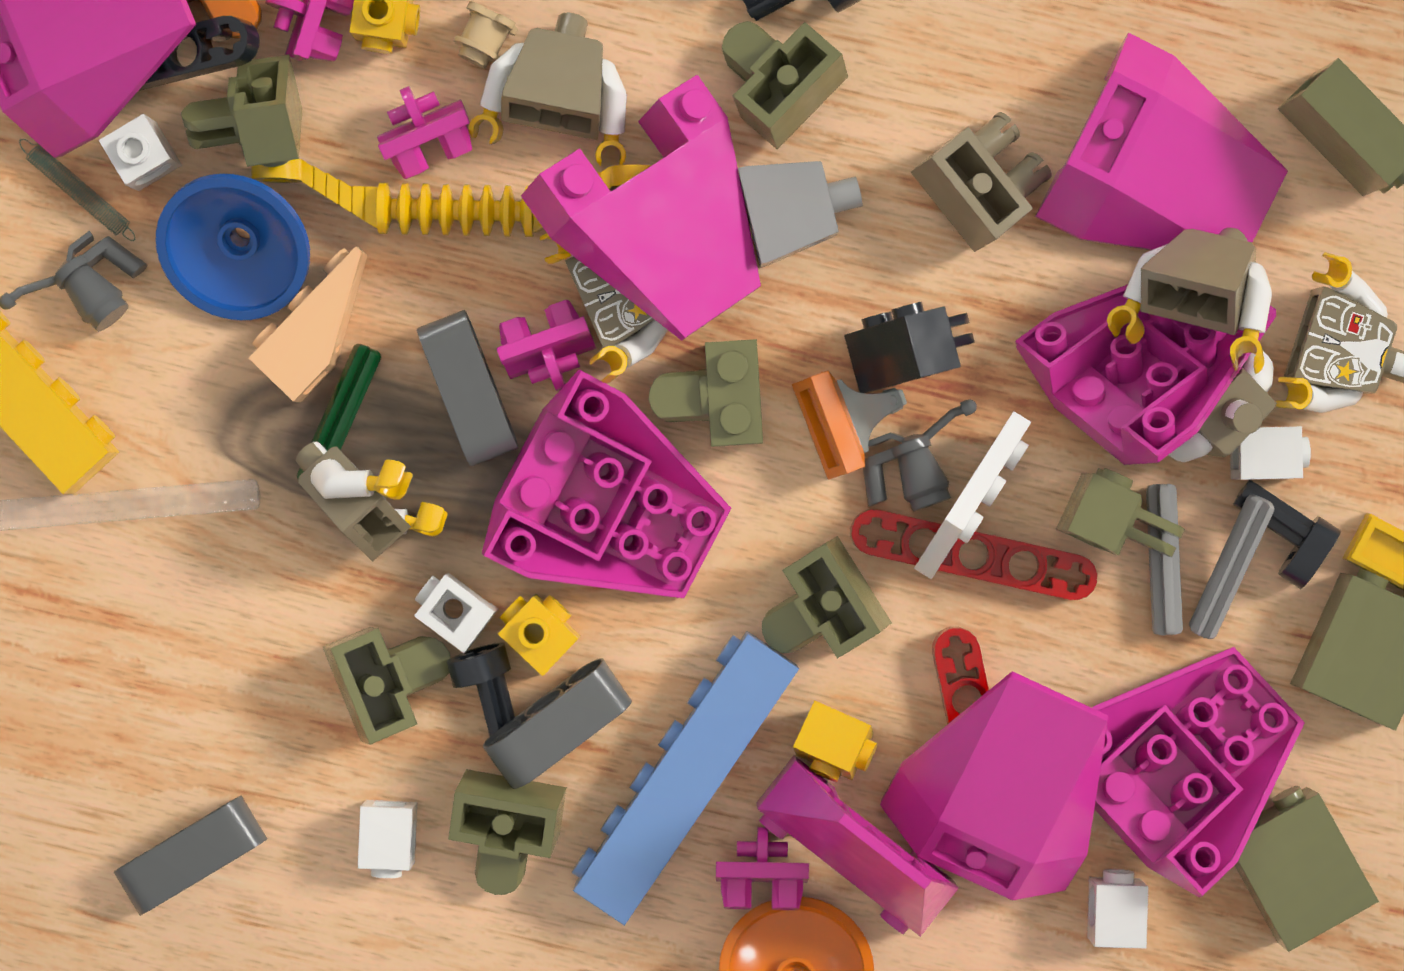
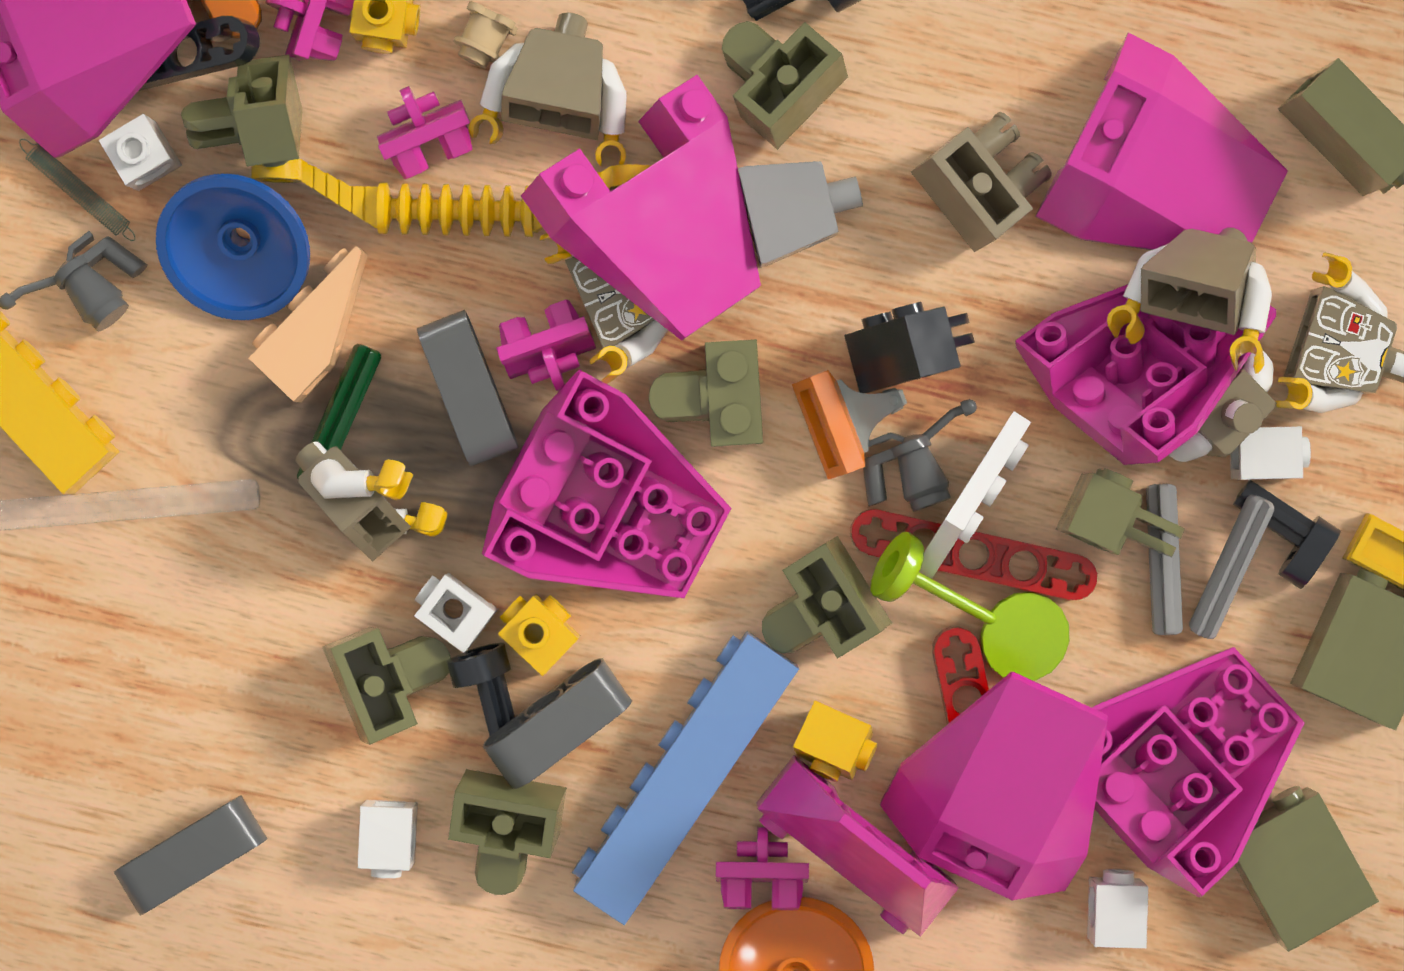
none -> lime piece [870,532,1070,681]

